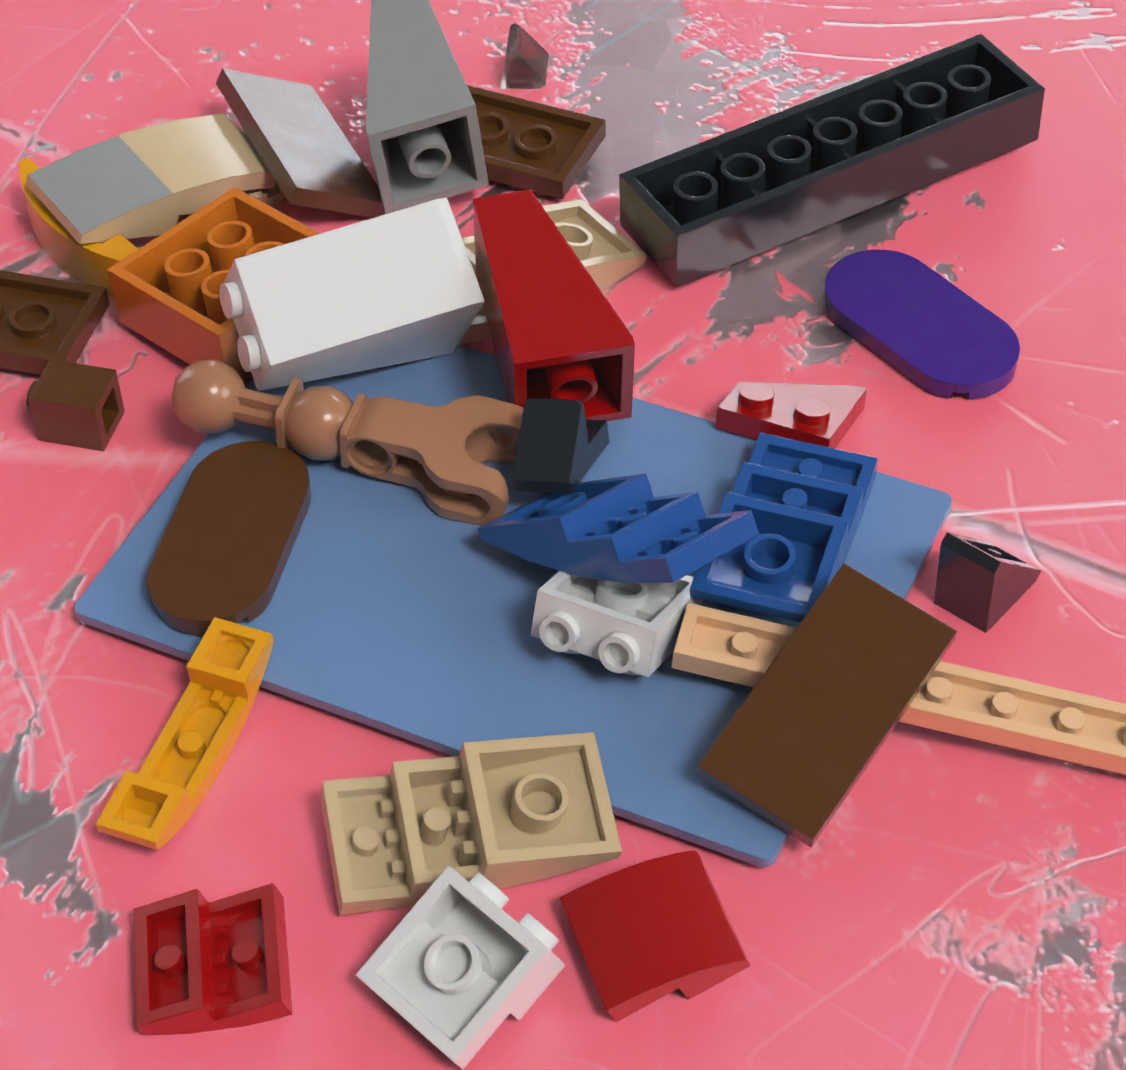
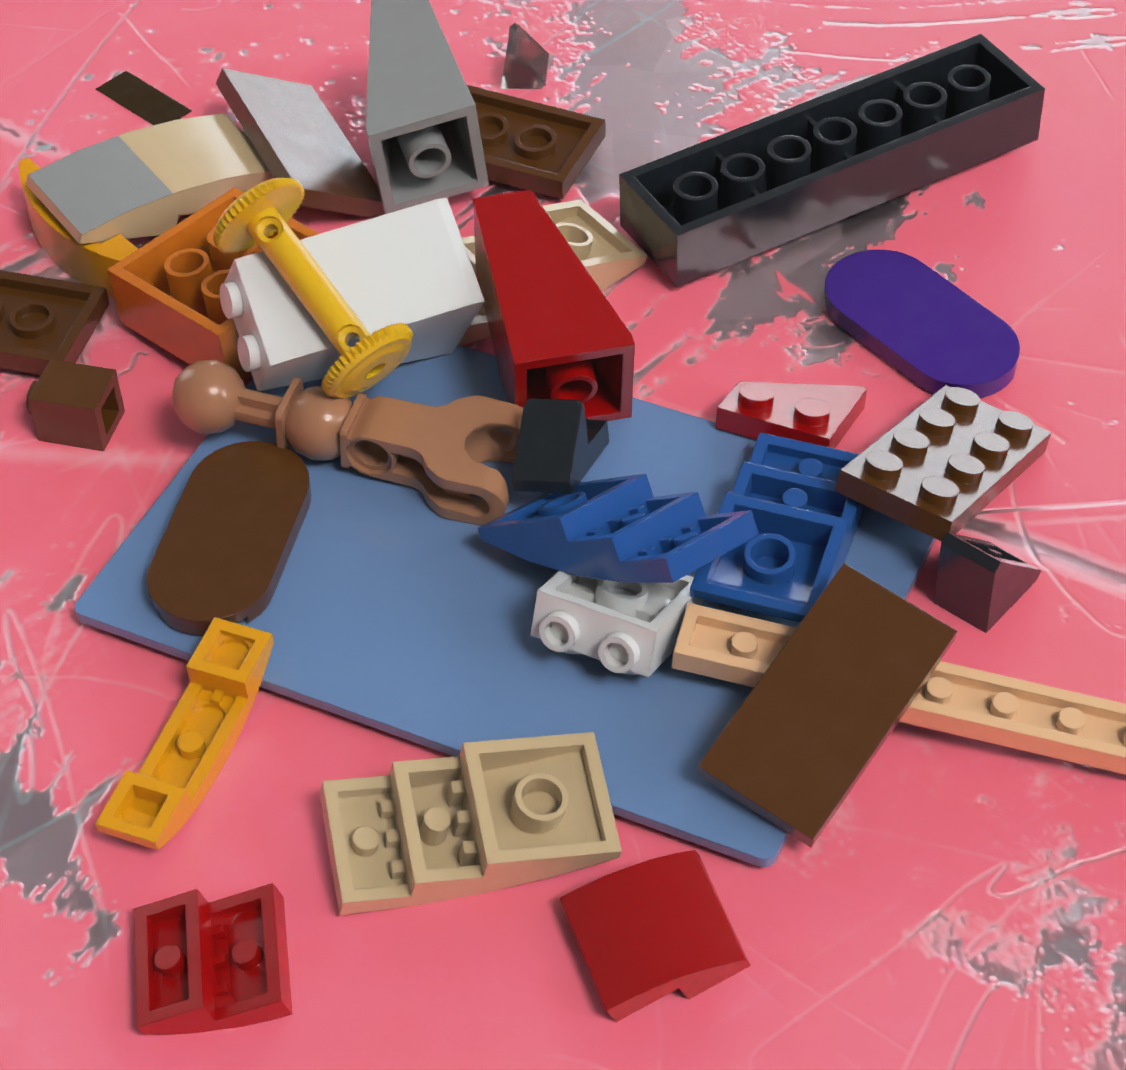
white plate [356,865,565,1069] -> none
none -> dark brown sticker [96,70,192,125]
none -> yellow hose [213,178,413,398]
none -> plate [834,385,1052,542]

